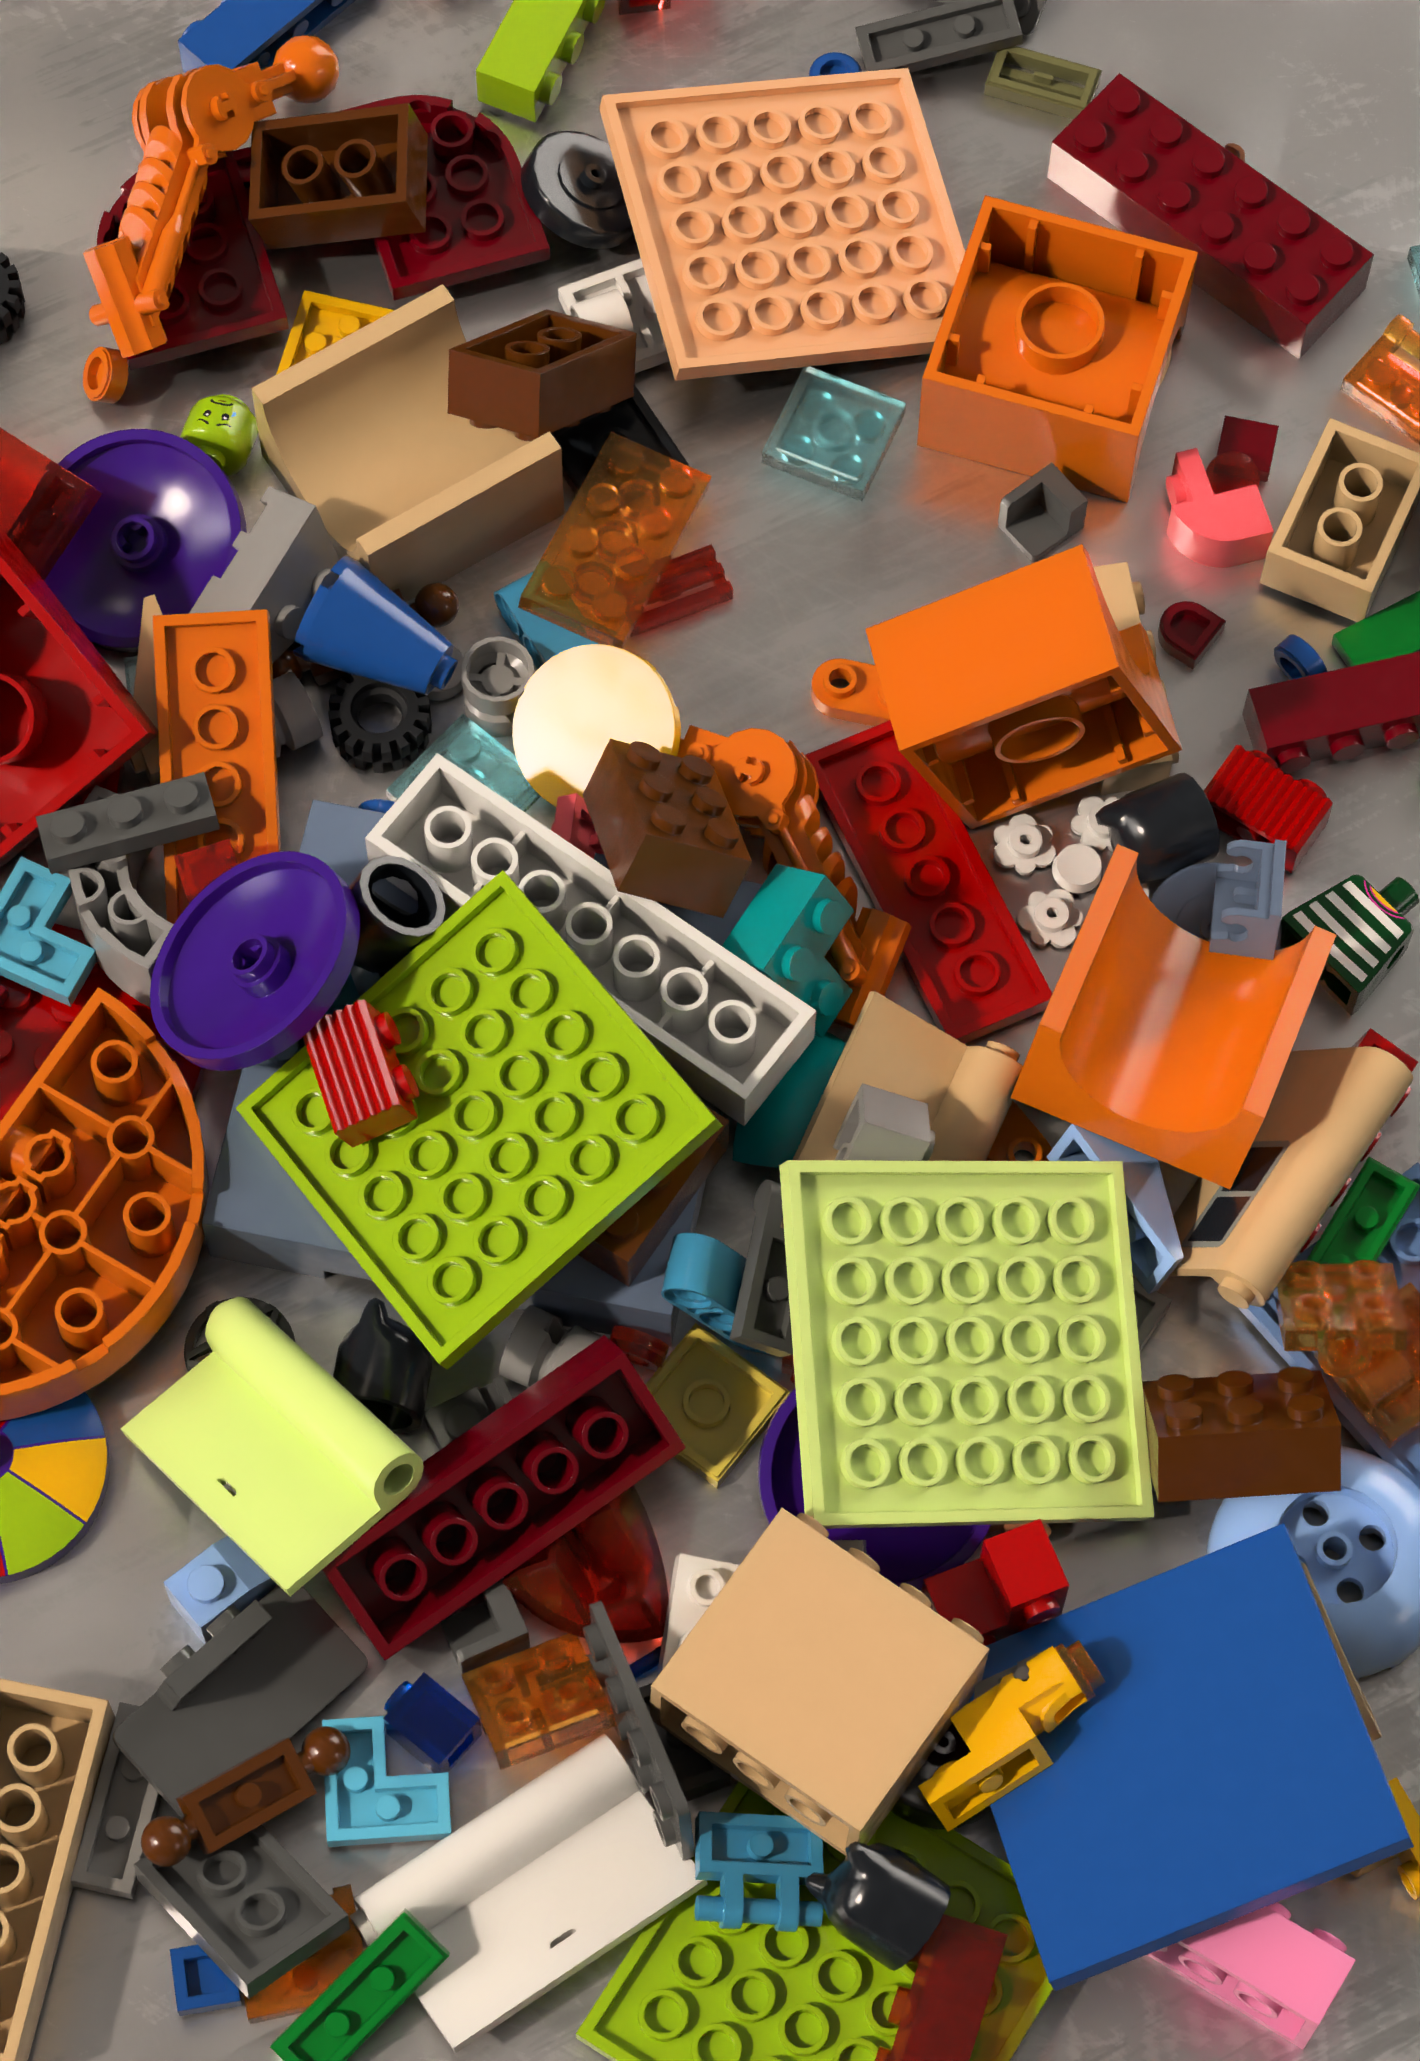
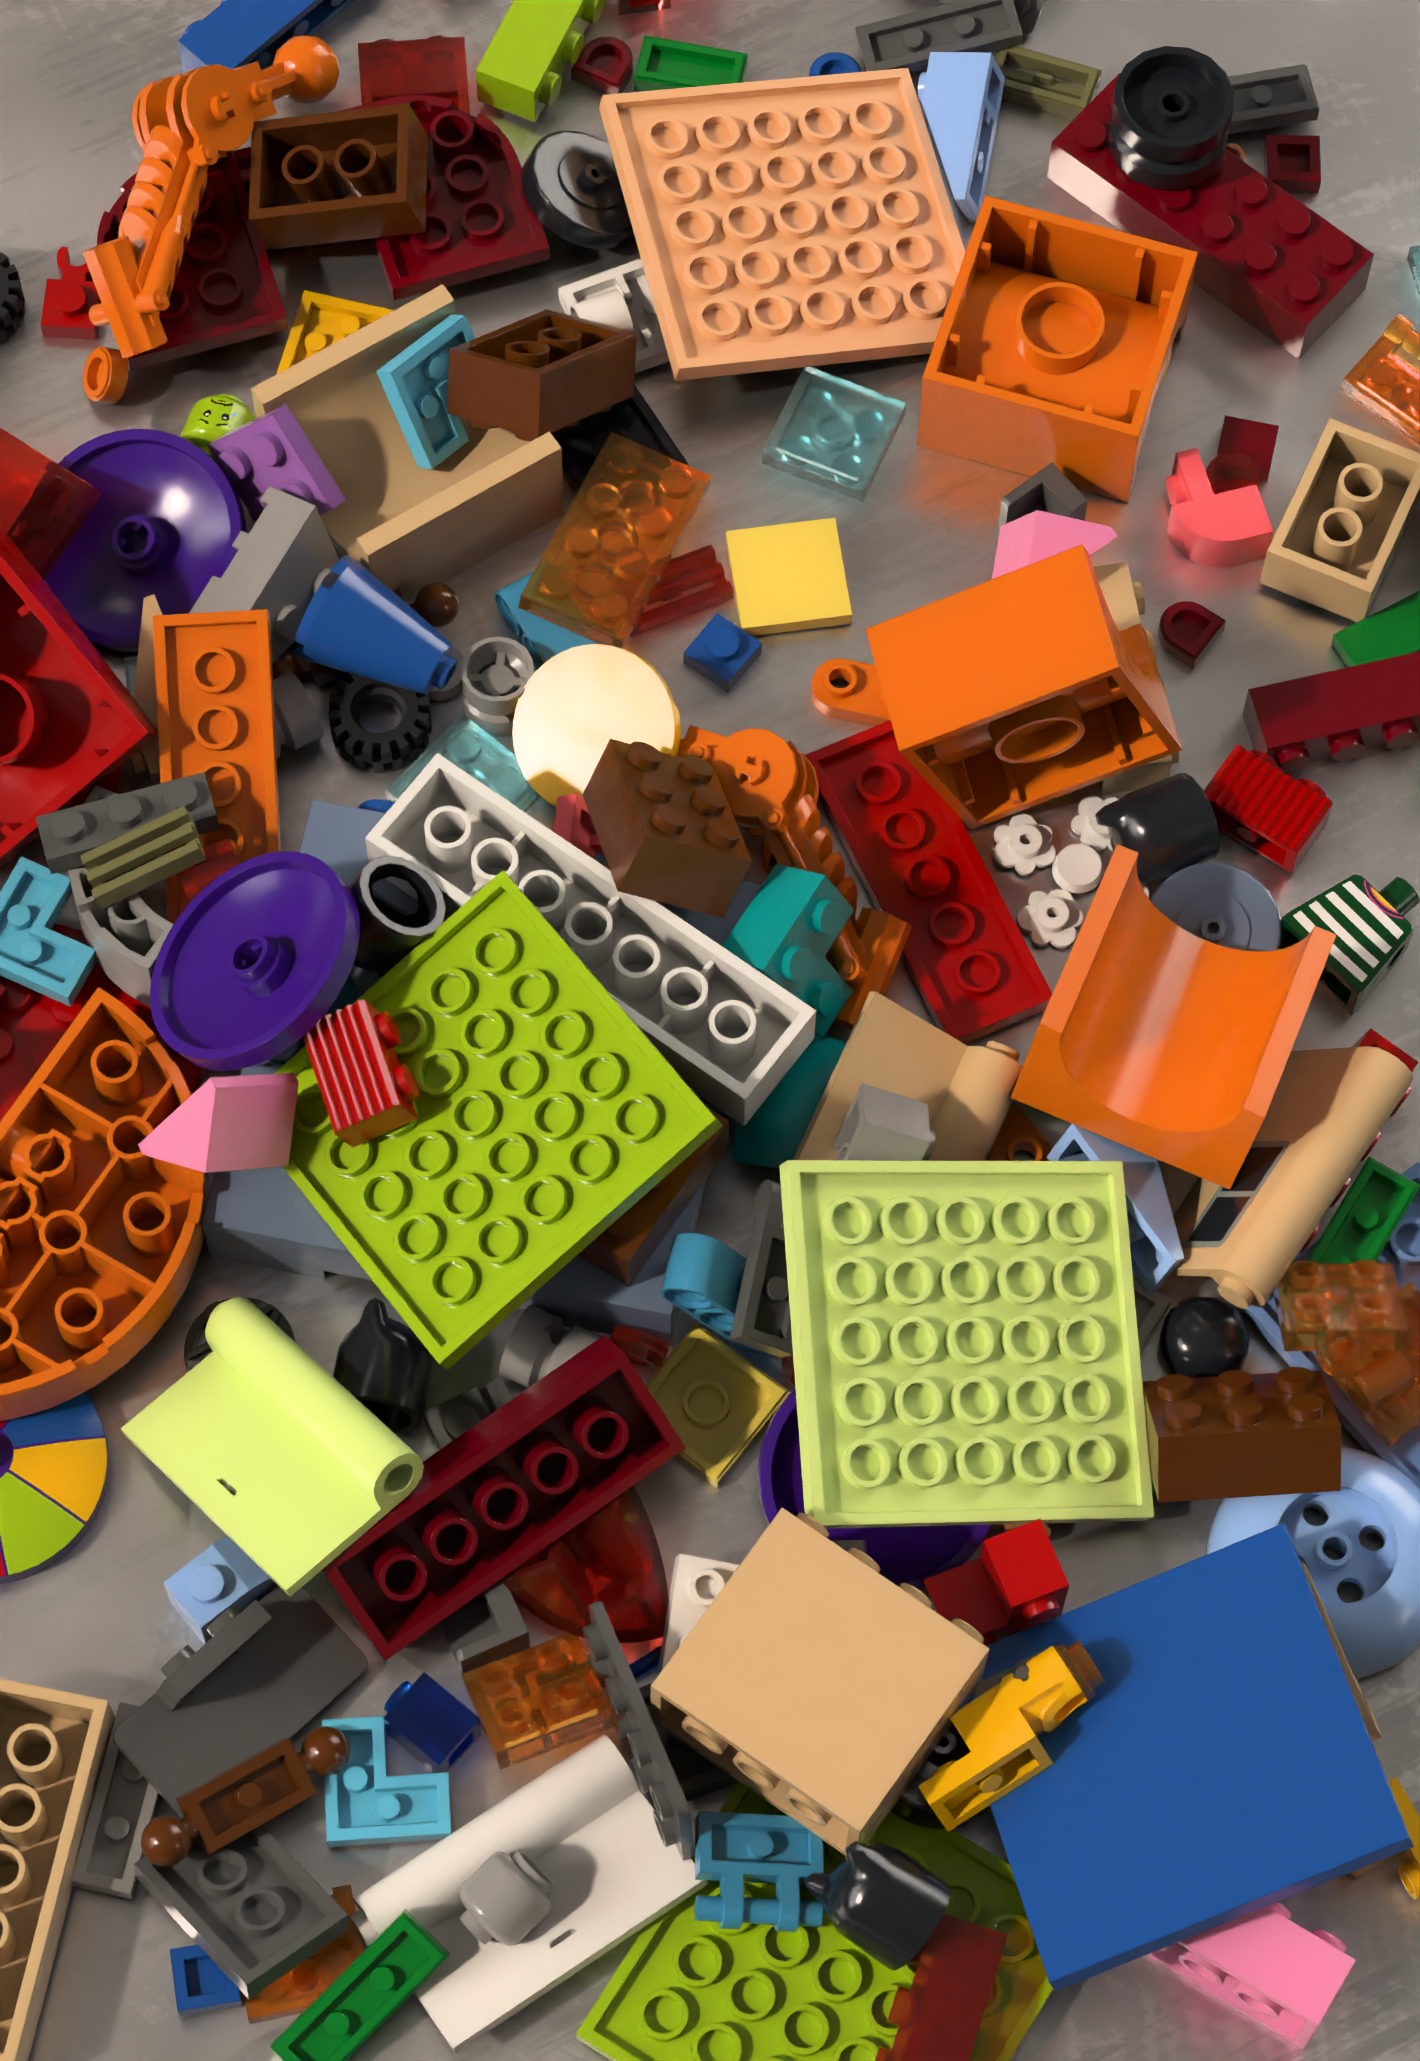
sand blue hinge [1209,839,1287,960] -> none
blue tile [1274,634,1327,680] -> none
none -> red plate [40,247,101,340]
none -> olive tile [80,805,207,909]
none -> bright pink slope [138,1073,299,1173]
none -> medium lavender plate [207,404,346,523]
none -> clear red brick [358,35,470,114]
none -> medium azure plate [376,314,475,469]
none -> light grey head [459,1850,553,1946]
none -> dark red tile [571,37,633,95]
none -> green tile [633,35,748,91]
none -> blue plate [683,613,762,693]
none -> light yellow tile [726,517,852,636]
none -> light blue slope [918,52,1005,223]
none -> bright pink slope [992,510,1118,579]
none -> black wheel [1108,46,1234,190]
none -> black hair [1157,1297,1250,1378]
none -> dark grey hinge [1228,64,1319,134]
none -> dark red tile [1264,134,1321,193]

